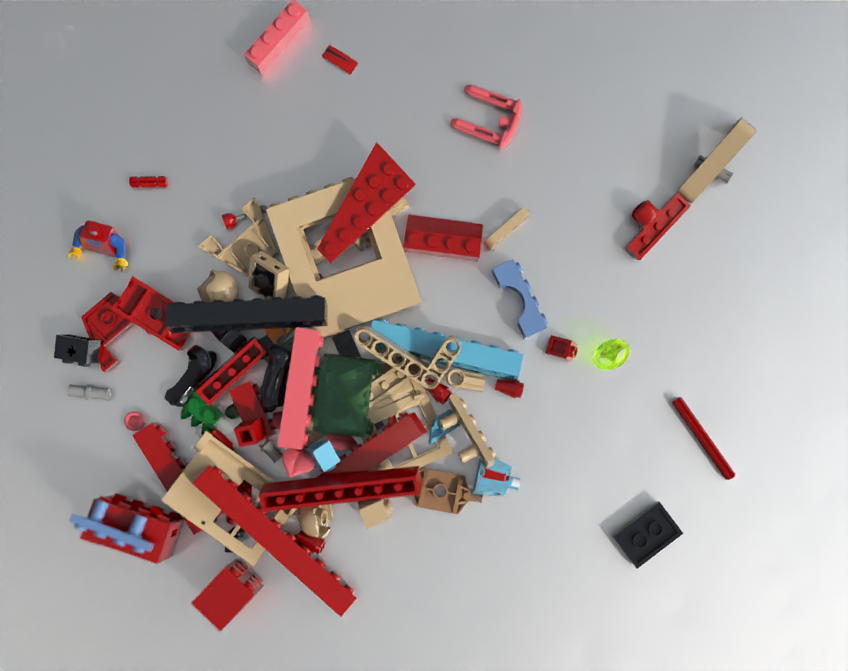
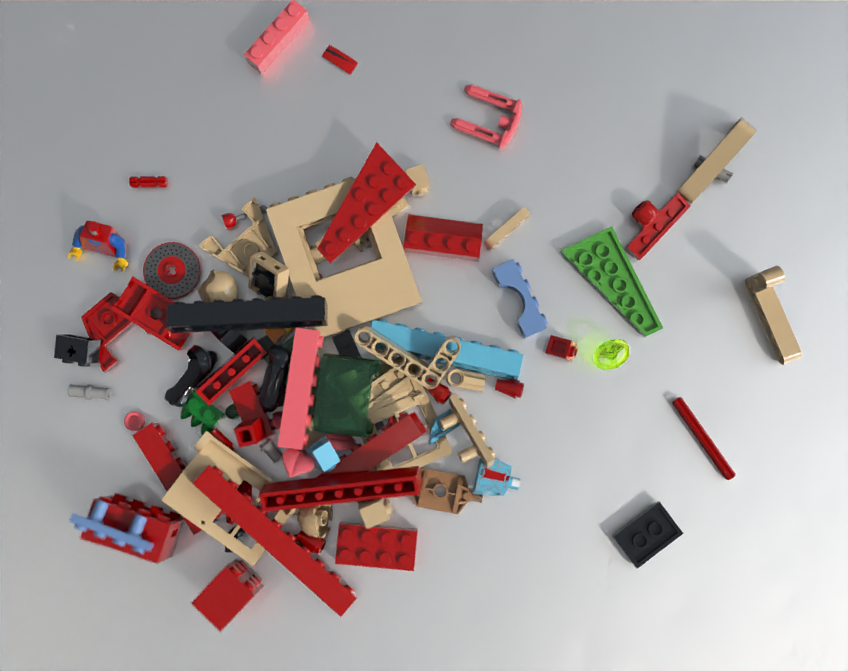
none -> flat silver piece [143,242,201,299]
none -> red brick [335,522,418,571]
none -> tan brick [405,164,430,196]
none -> bright green wing [560,226,663,337]
none -> tan beam [745,266,802,365]

